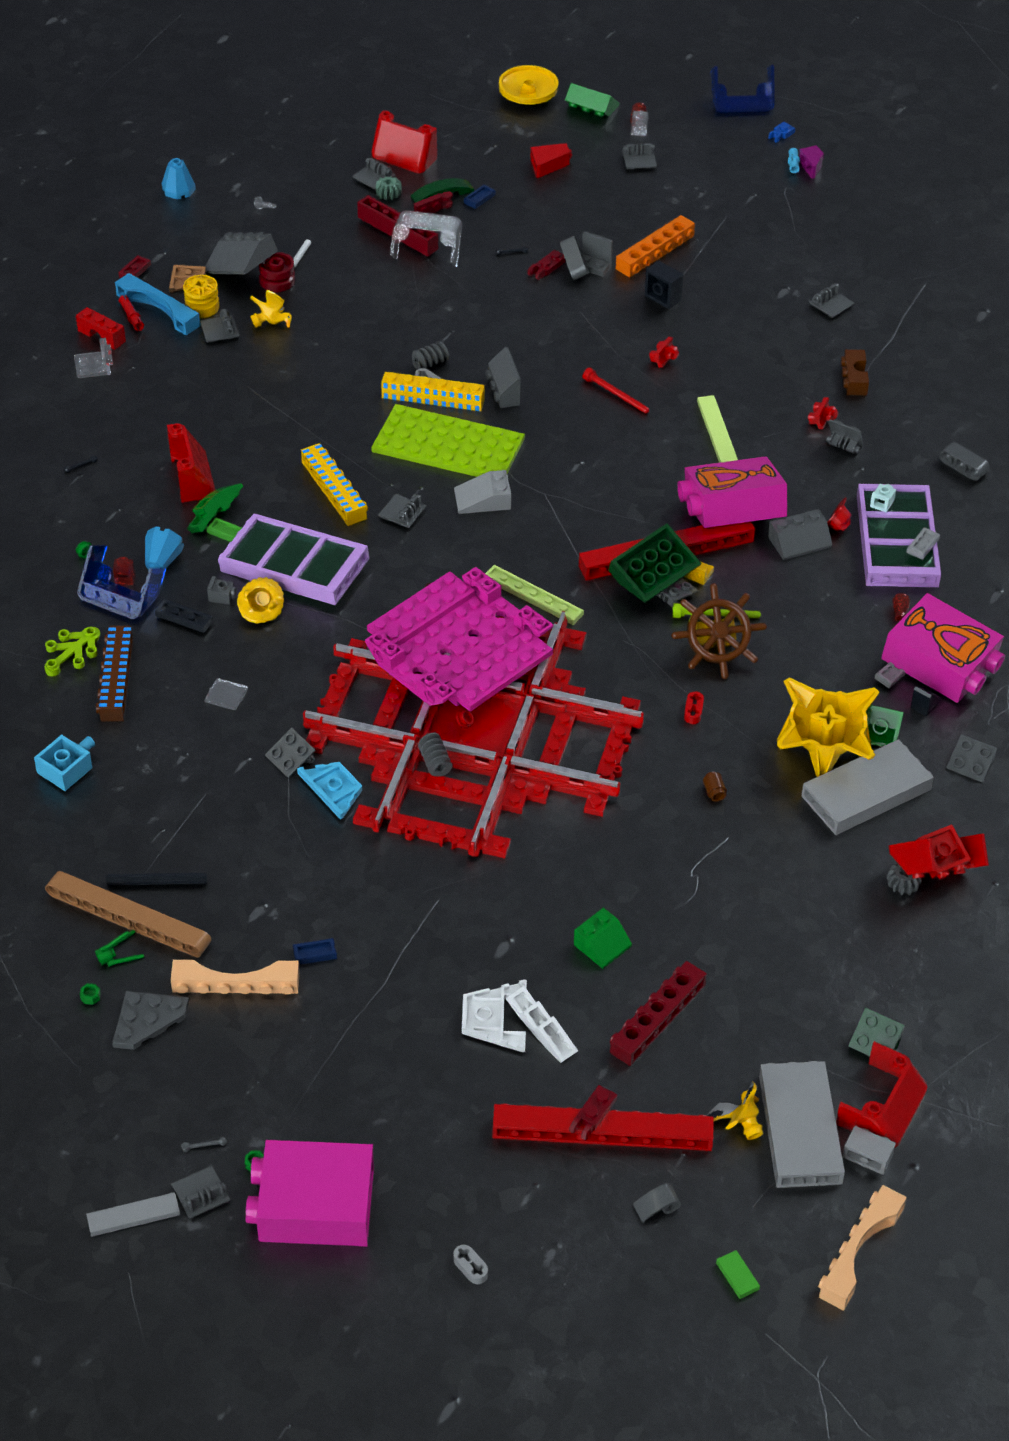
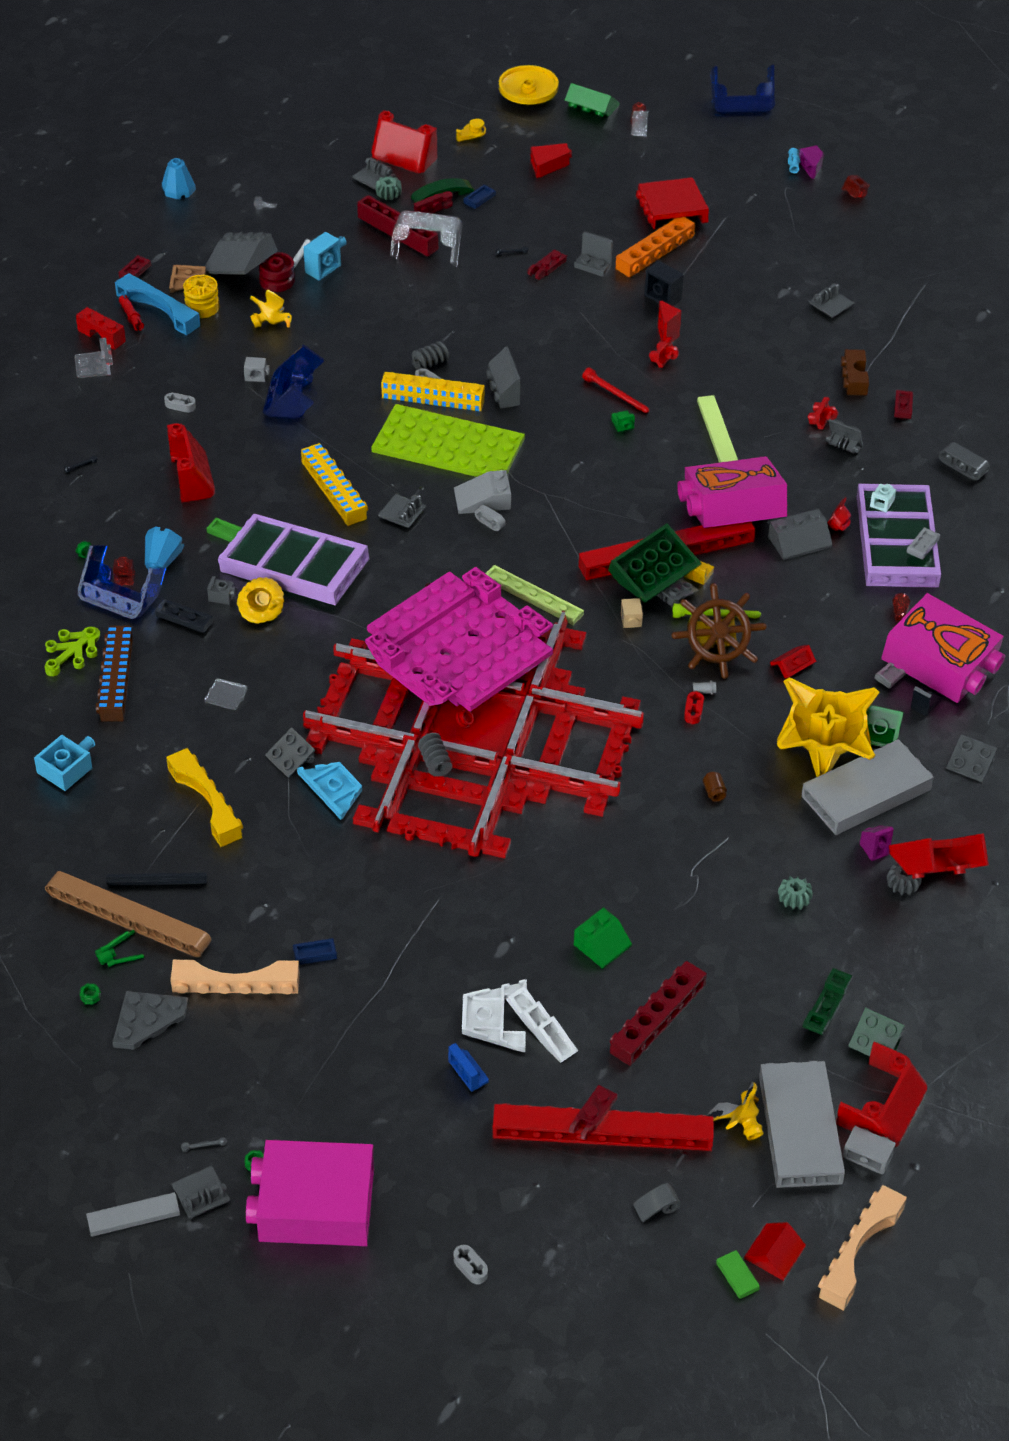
green slope [187,484,243,533] -> none
dark grey hinge [200,309,239,342] -> none
dark grey beam [560,235,589,280] -> none
dark grey hinge [622,143,657,169] -> none
blue plate [769,122,795,142] -> none
red plate [917,824,971,880] -> none
none -> light grey beam [164,393,196,413]
none -> yellow arch [166,748,243,847]
none -> light grey brick [244,357,270,382]
none -> clear blue windscreen [263,344,325,419]
none -> medium azure brick [304,232,347,280]
none -> blue bracket [448,1043,489,1092]
none -> yellow piece [456,118,486,142]
none -> light grey beam [475,505,506,531]
none -> green bracket [611,410,635,432]
none -> tan brick [621,598,643,628]
none -> red panel [636,177,709,229]
none -> red slope [658,301,682,342]
none -> light grey pin [693,680,716,695]
none -> red slope [744,1222,806,1281]
none -> red panel [770,645,816,678]
none -> sand green gear [778,876,813,910]
none -> dark green slope [802,968,852,1035]
none -> clear red brick [841,175,870,199]
none -> magenta slope [860,825,894,861]
none -> dark red plate [894,390,913,419]

